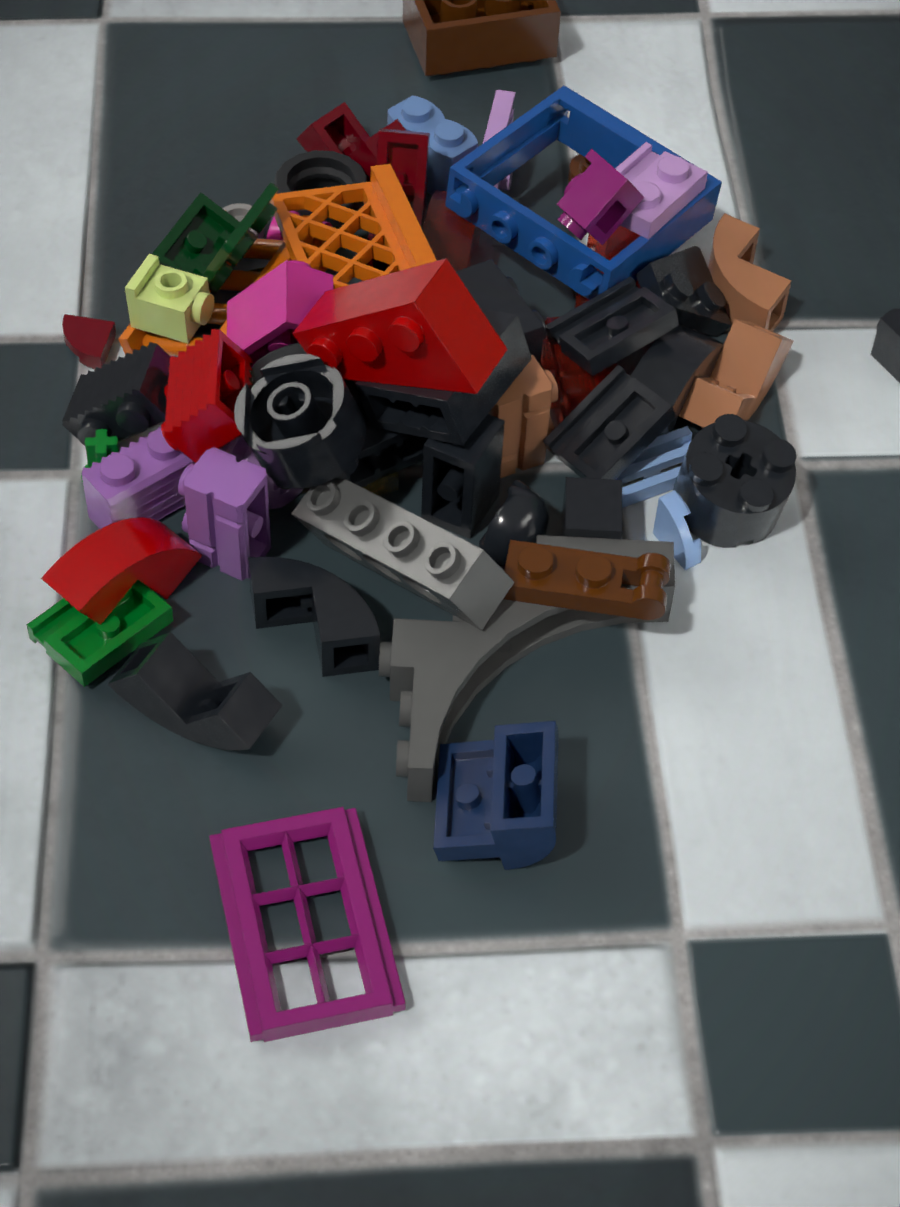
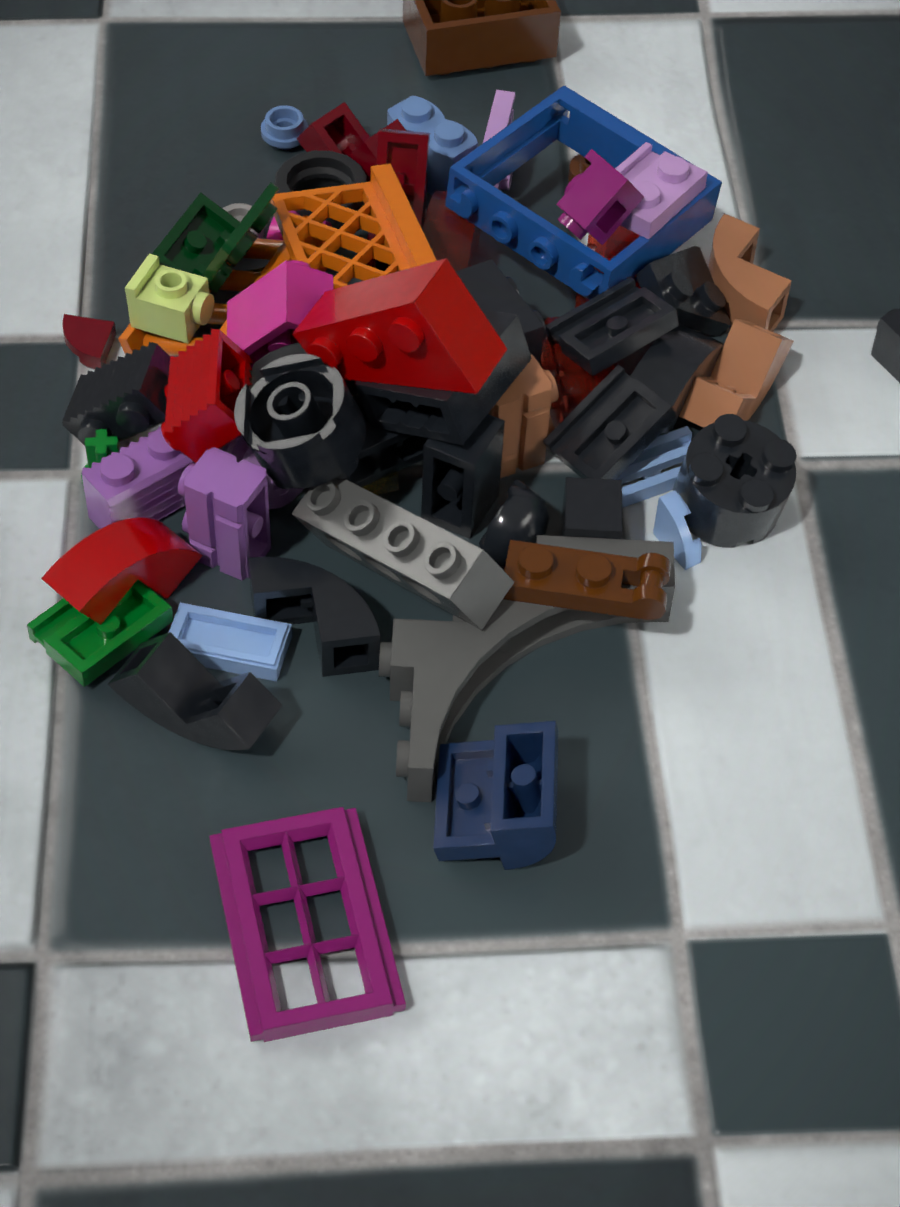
none -> light blue tile [169,602,292,682]
none -> medium blue plate [261,106,308,149]

